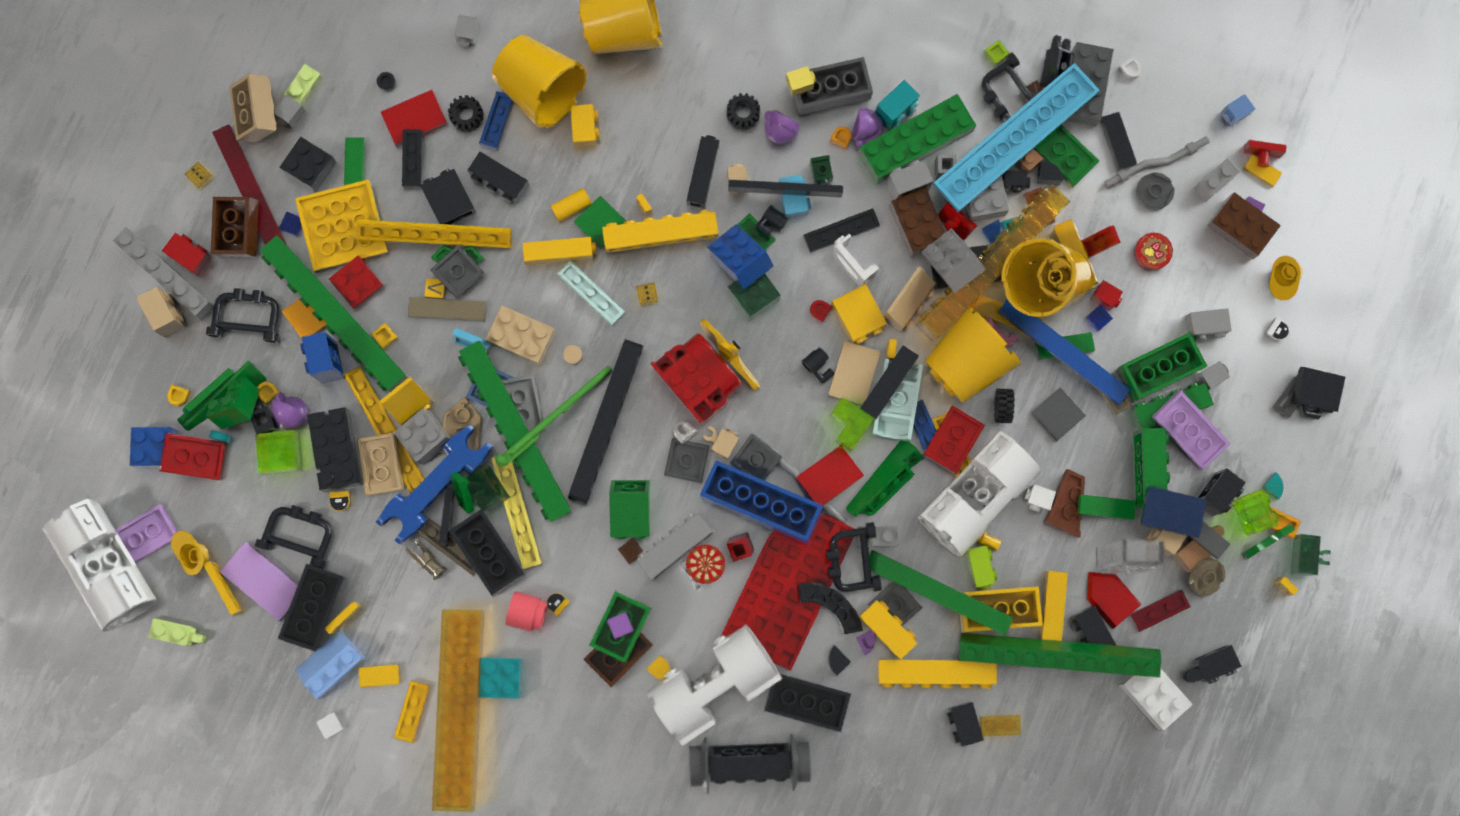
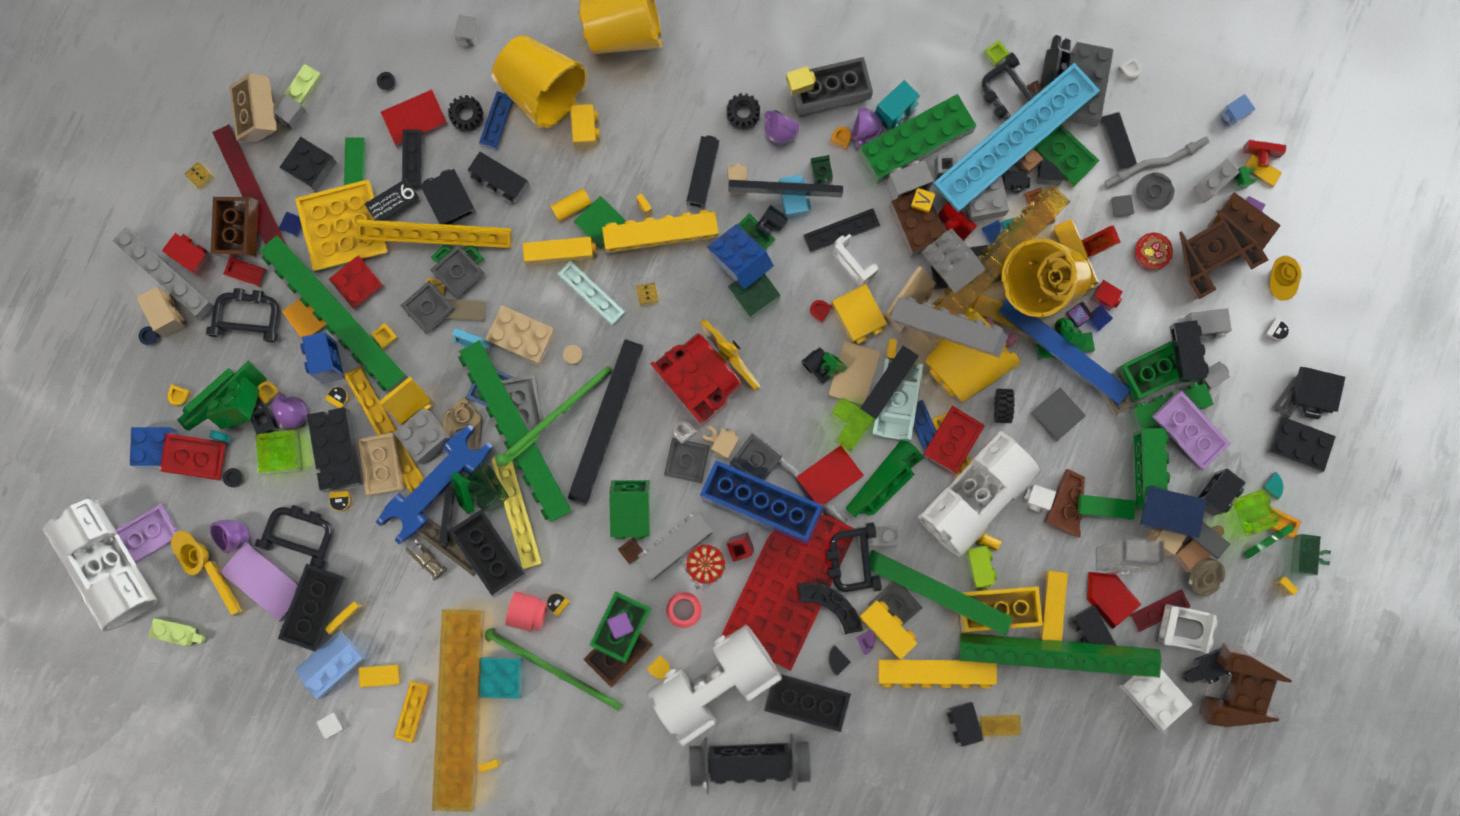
none -> dark blue tile [138,326,160,346]
none -> medium lavender piece [209,520,249,553]
none -> red tile [223,257,267,287]
none -> black tile [223,468,244,488]
none -> tile [325,387,348,408]
none -> black sticker [364,179,419,221]
none -> dark grey tile [400,281,455,334]
none -> yellow tile [478,758,501,773]
none -> bright green bar [485,628,622,711]
none -> coral piece [666,592,702,628]
none -> green tile [821,352,847,377]
none -> light grey brick [890,296,1008,358]
none -> yellow tile [911,188,935,213]
none -> green plate [1055,318,1087,346]
none -> tile [1067,301,1094,328]
none -> dark grey tile [1112,195,1134,217]
none -> white panel [1158,604,1218,654]
none -> black brick [1169,320,1209,383]
none -> reddish brown wedge [1179,209,1268,299]
none -> reddish brown wedge [1200,643,1292,727]
none -> green tile [1234,166,1258,191]
none -> black plate [1268,416,1336,473]

